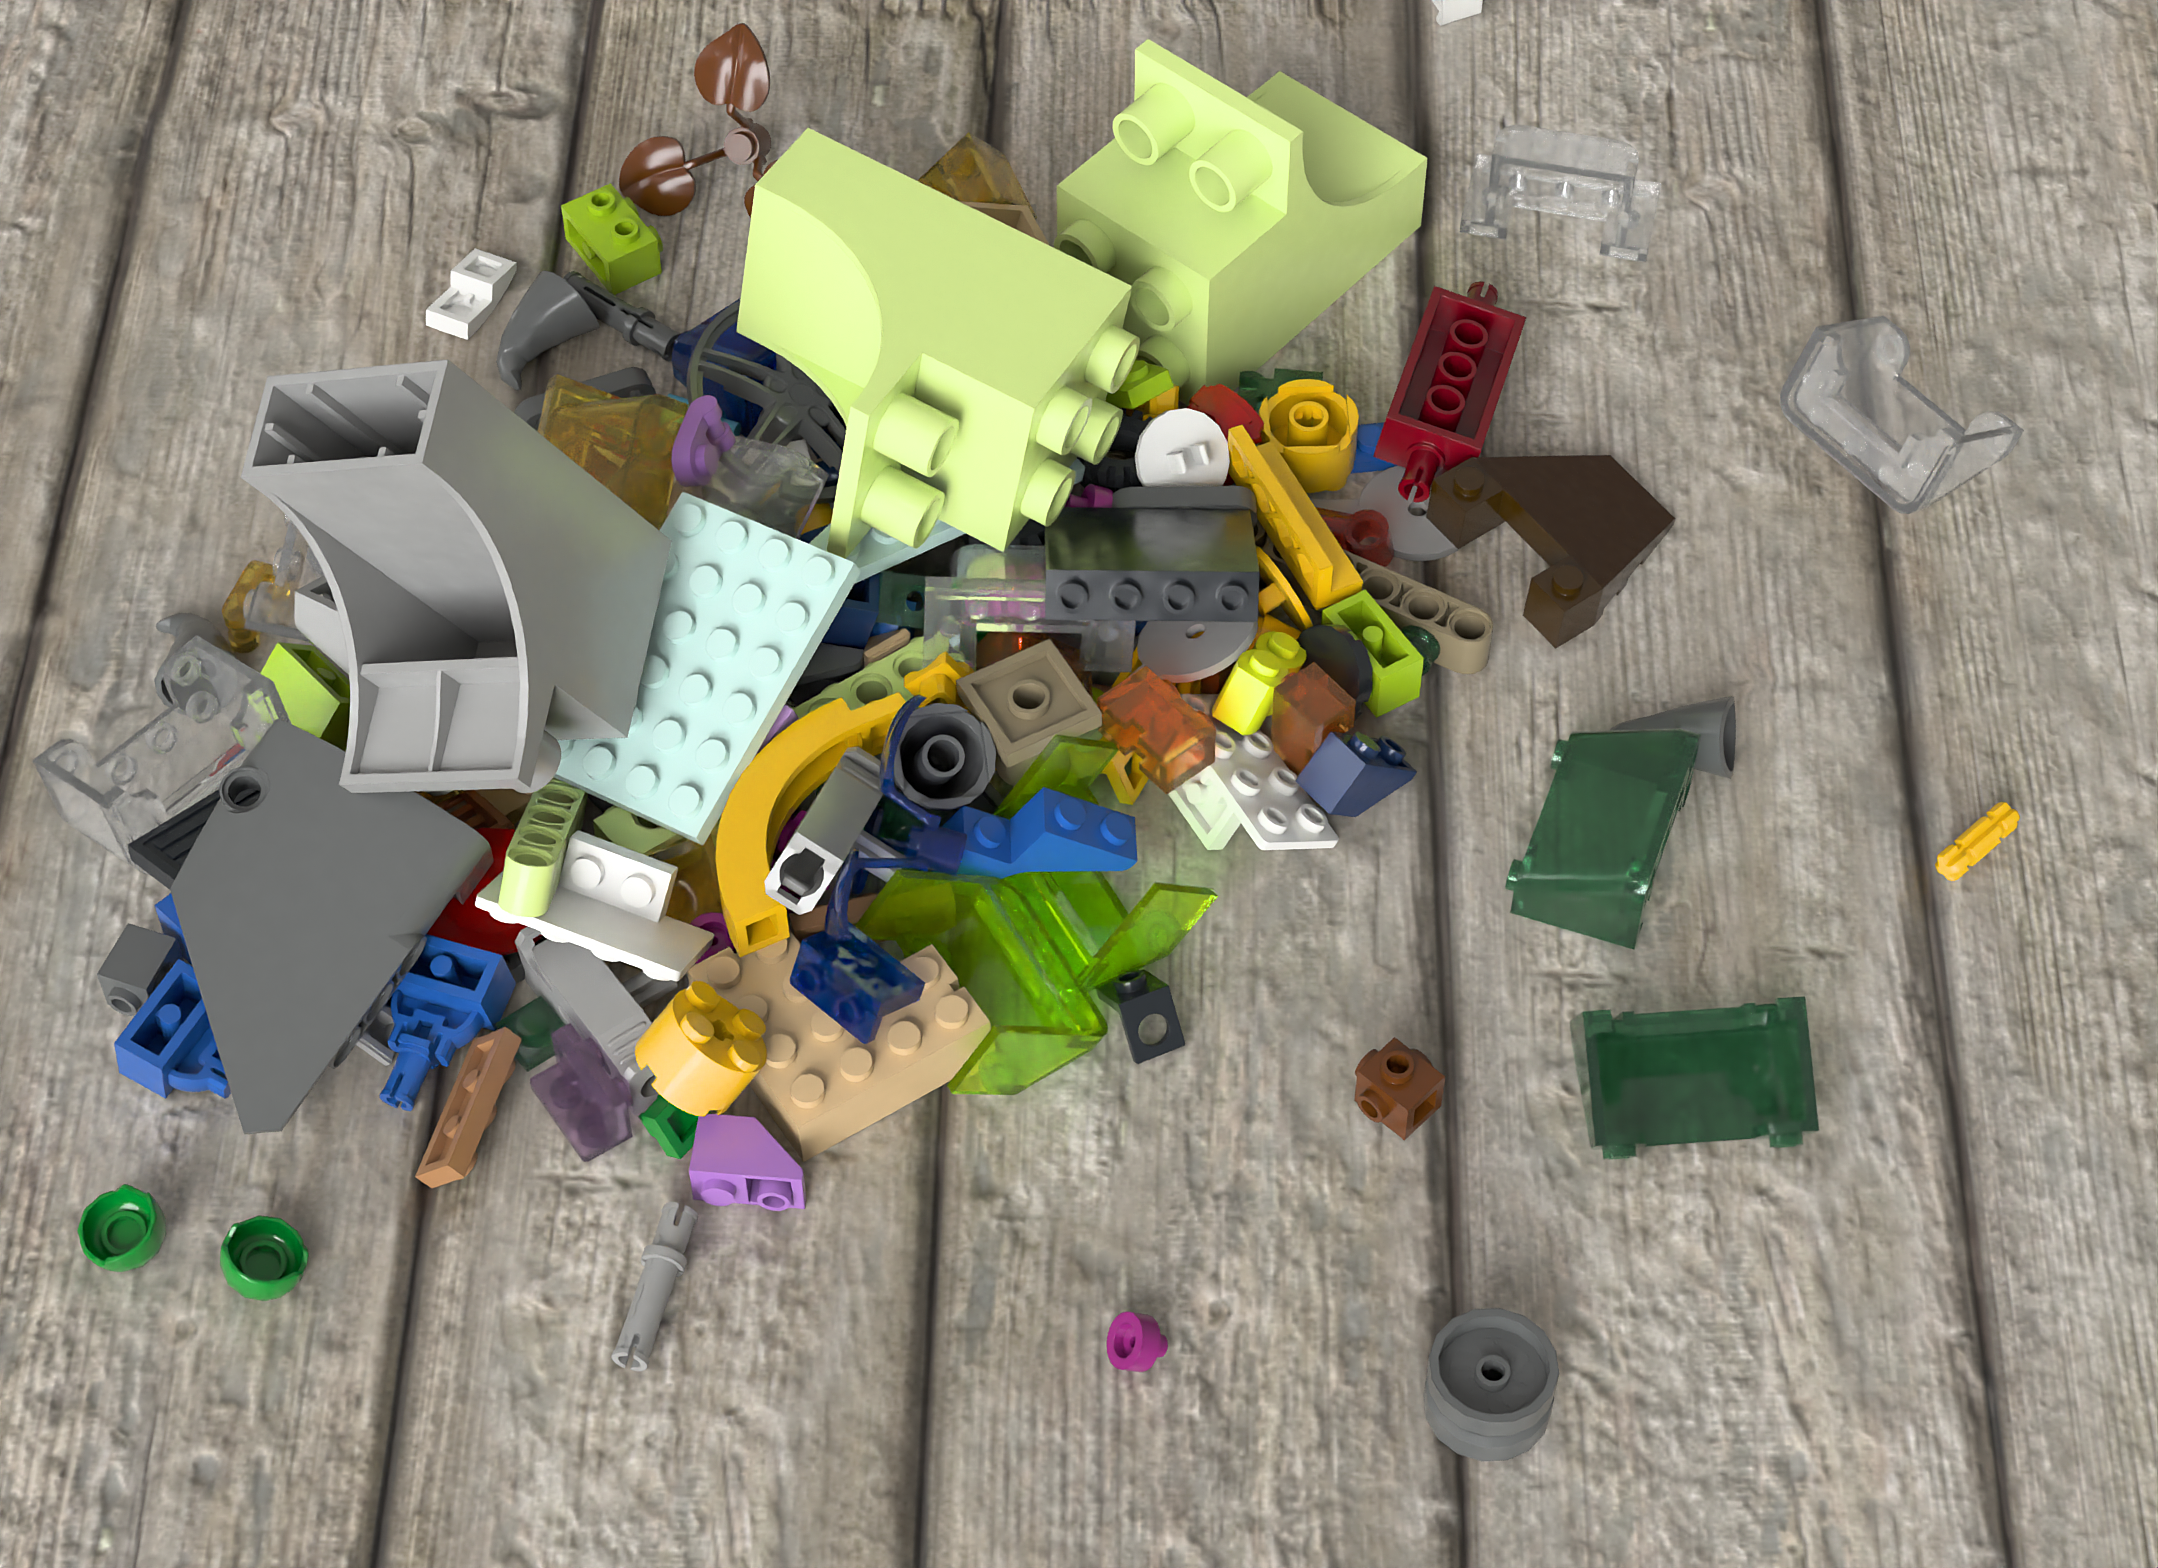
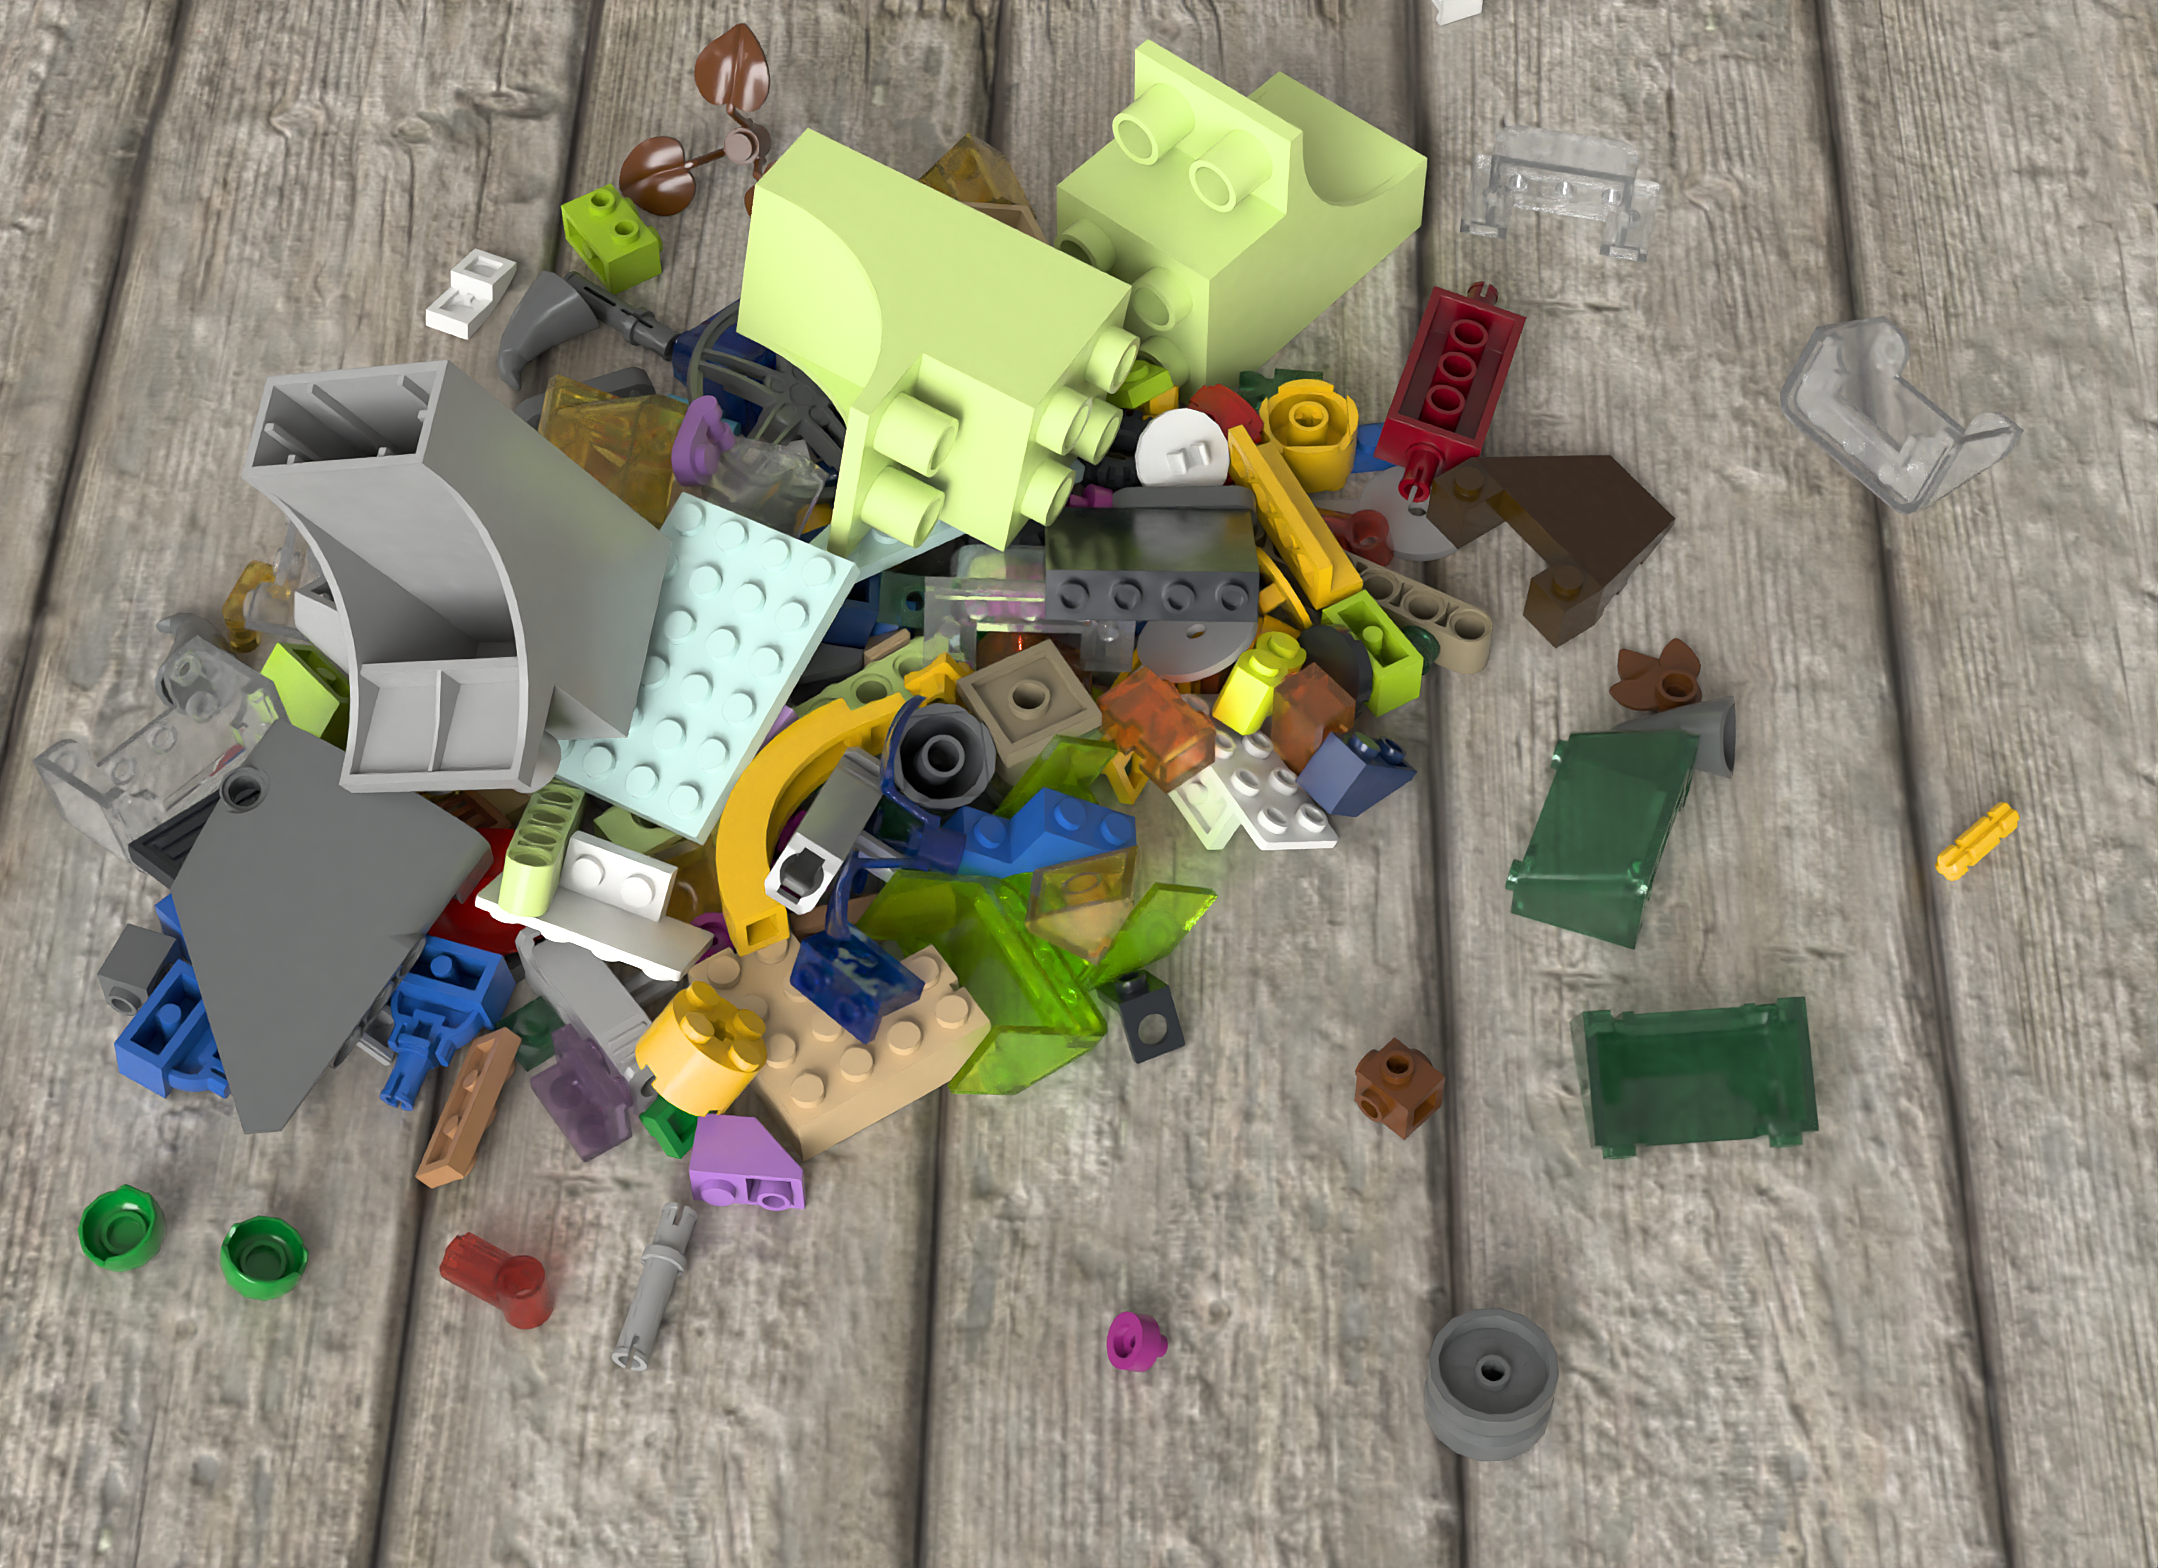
none -> clear red piece [439,1232,554,1329]
none -> clear yellow slope [1025,845,1141,966]
none -> reddish brown plate [1609,638,1702,713]

